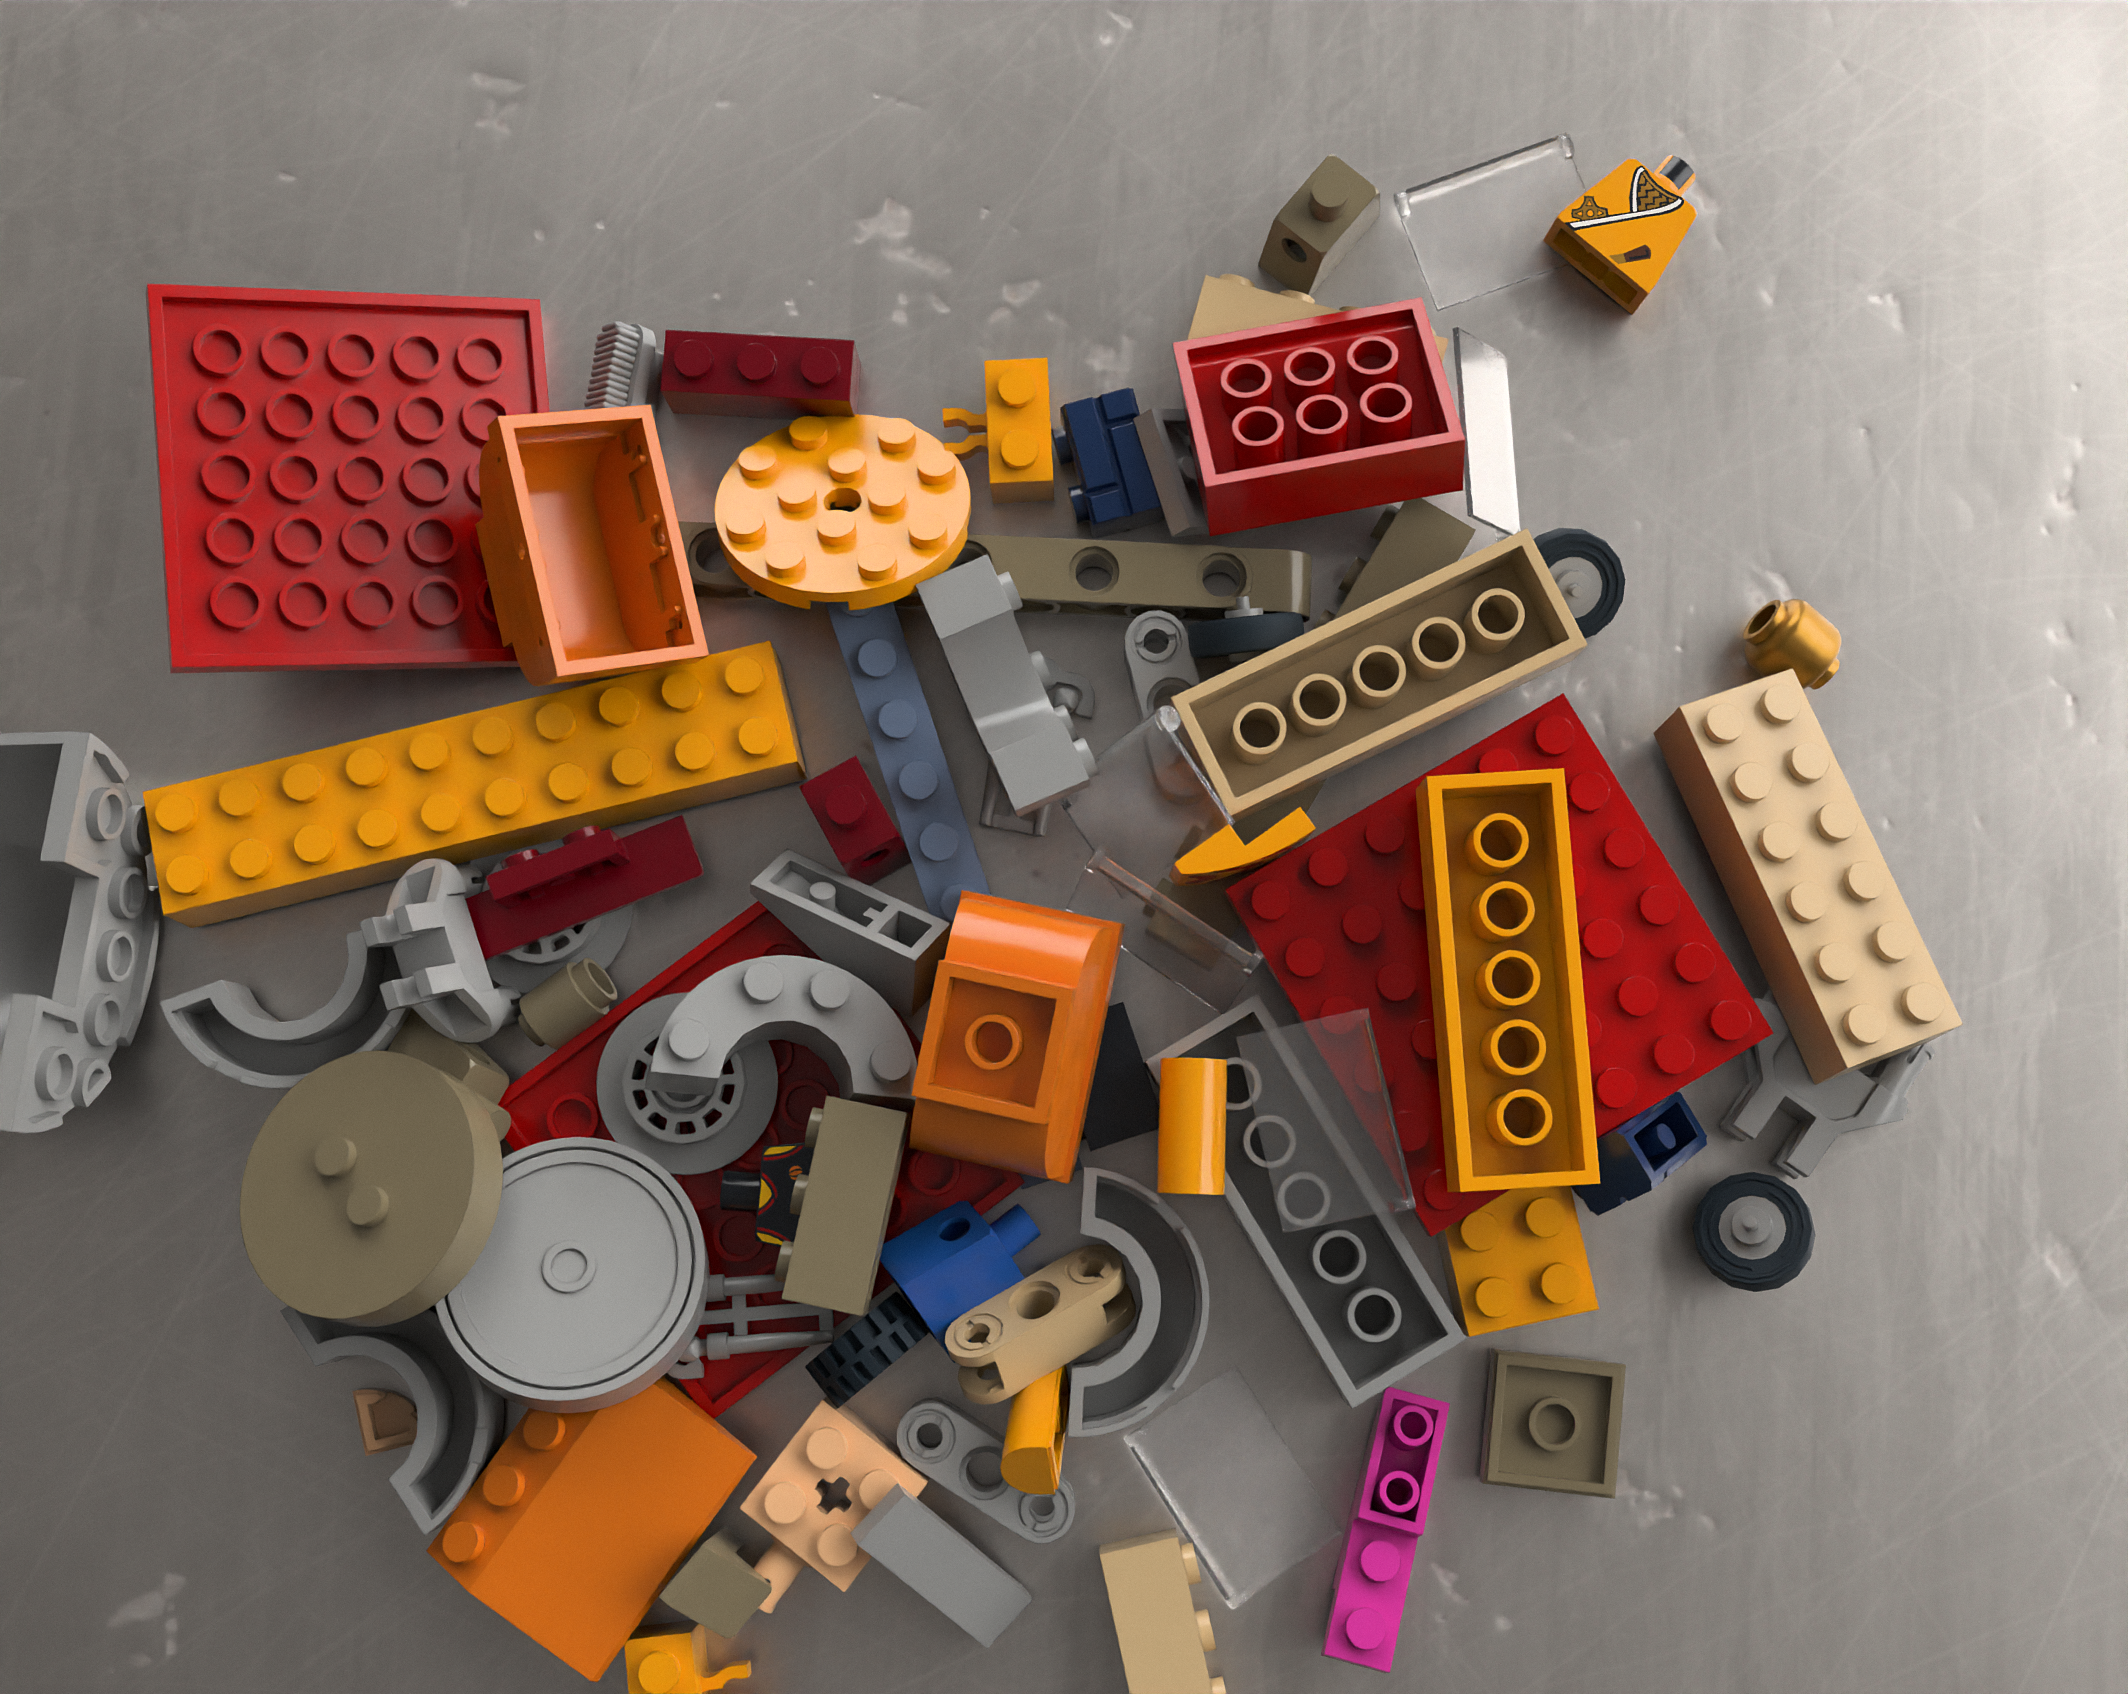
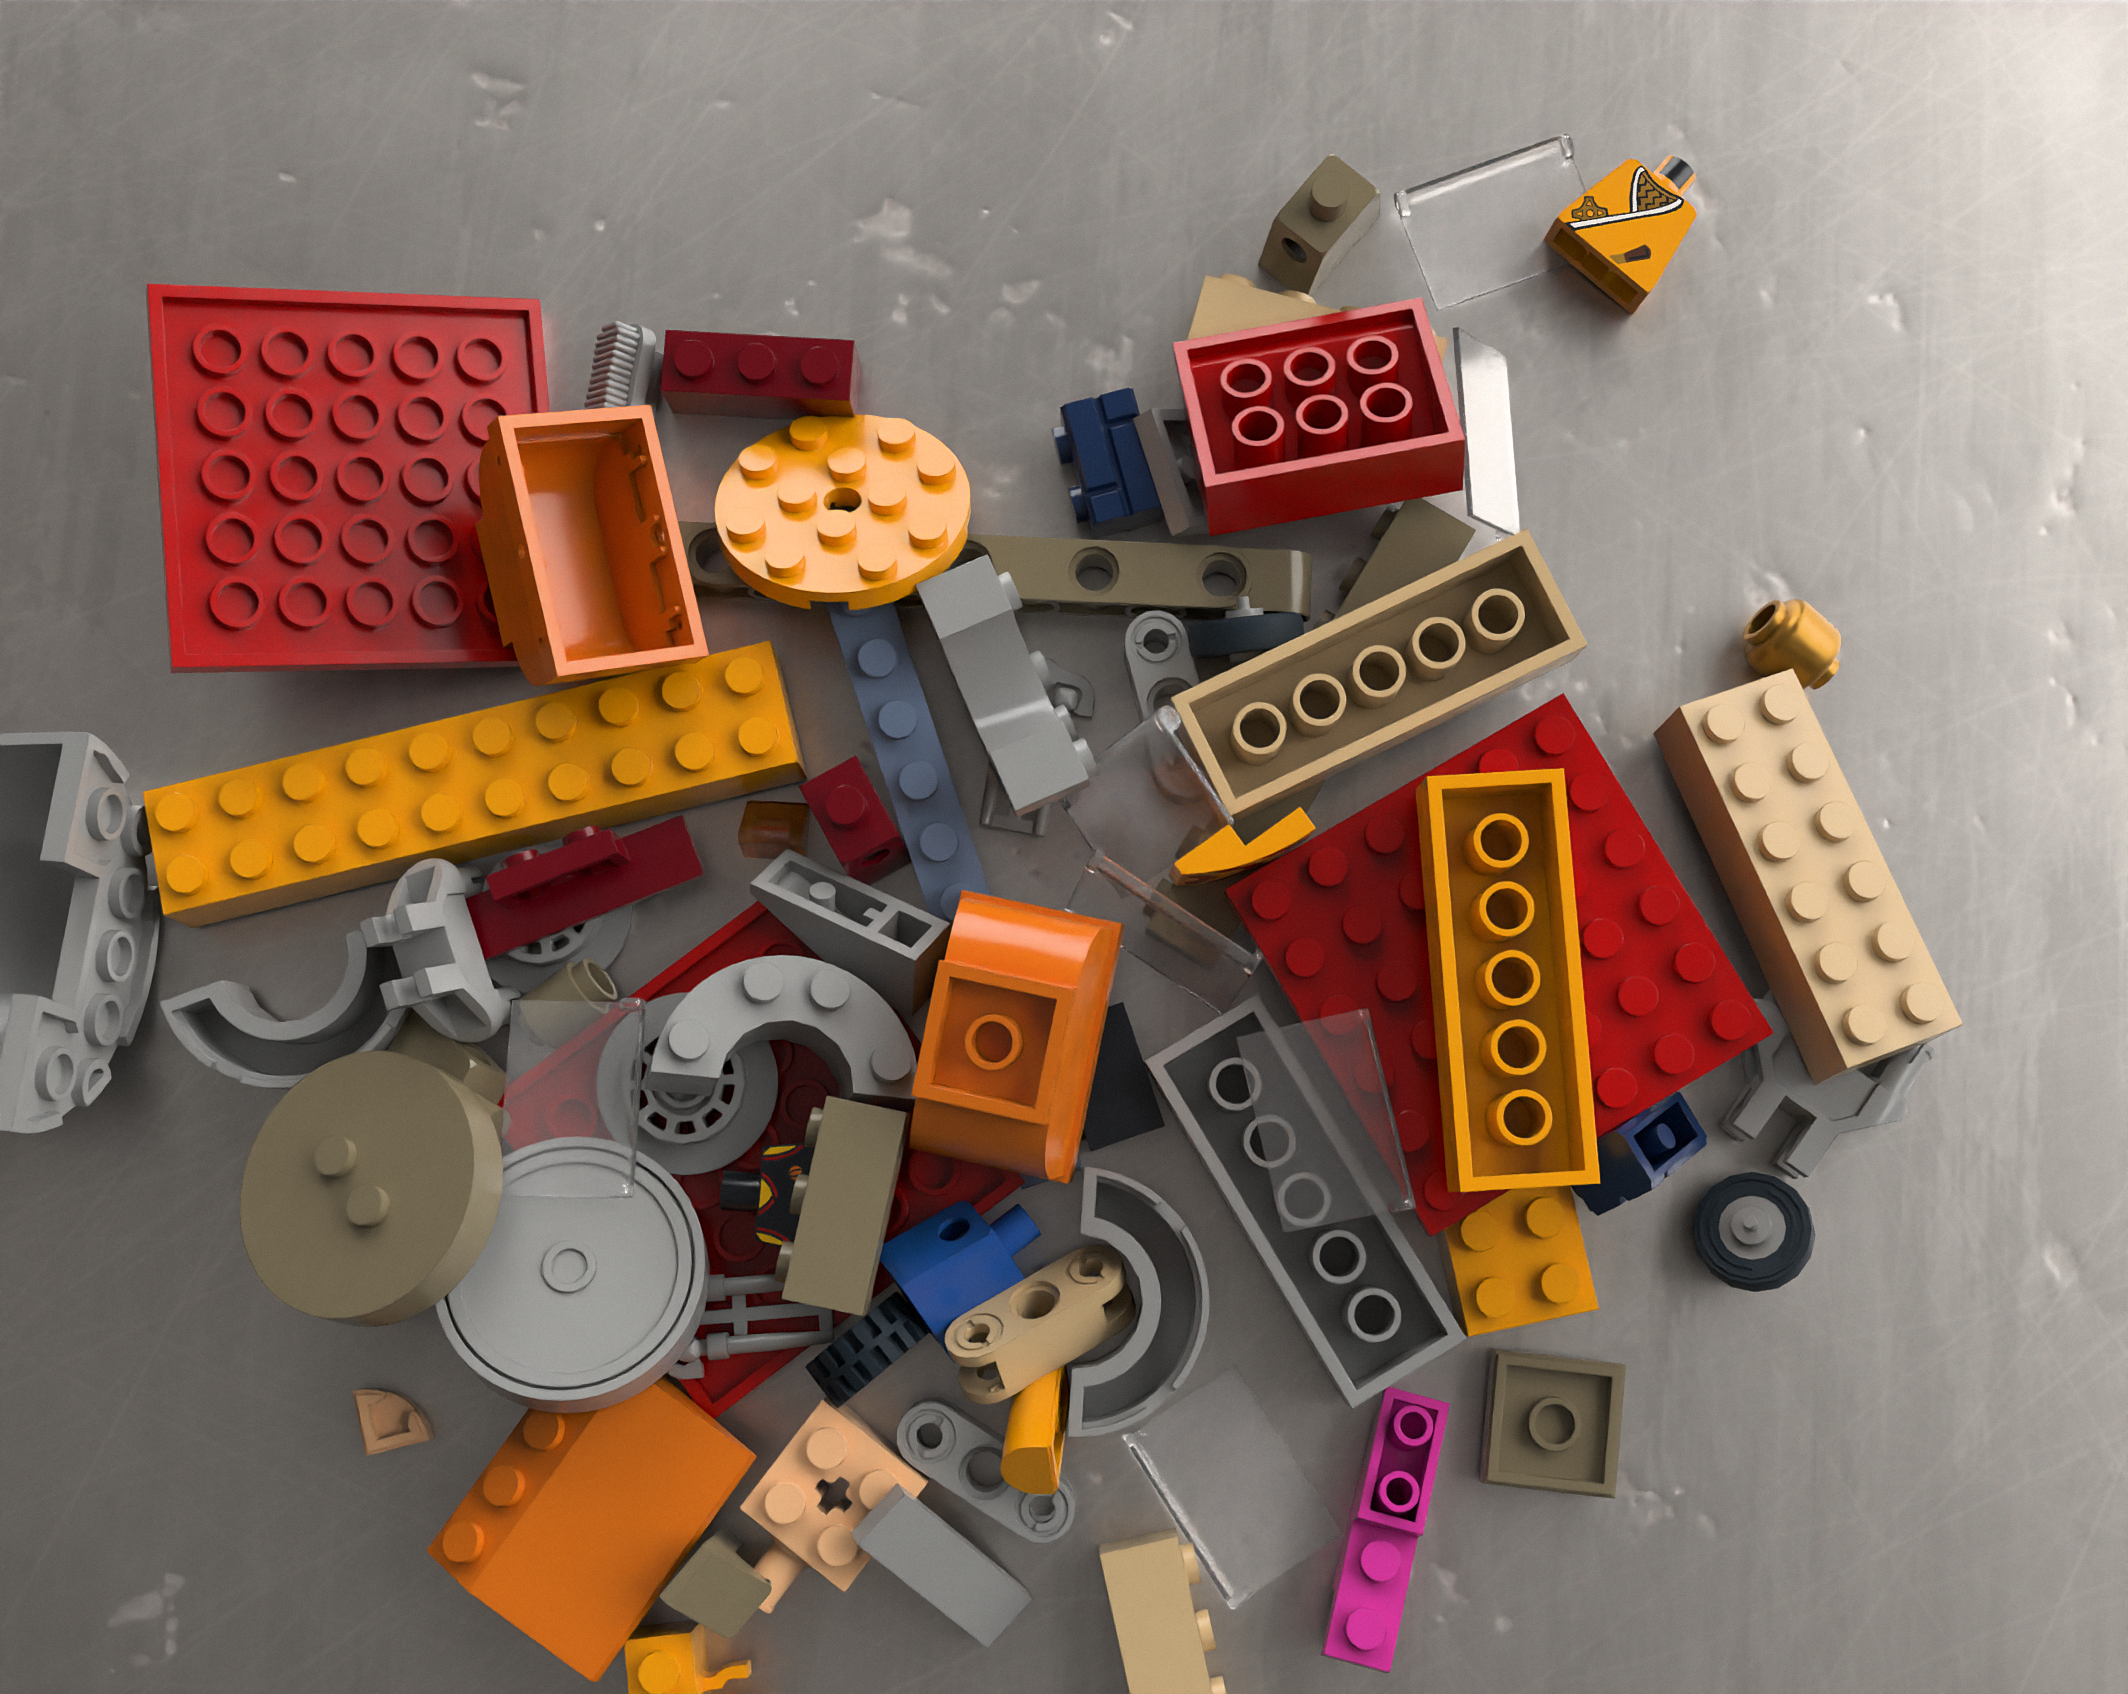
light grey brick [280,1305,504,1536] -> none
light orange brick [942,358,1054,504] -> none
light orange brick [1157,1058,1227,1195] -> none
black wheel [1533,528,1626,639] -> none
none -> clear piece [500,998,646,1199]
none -> clear orange slope [738,800,810,859]

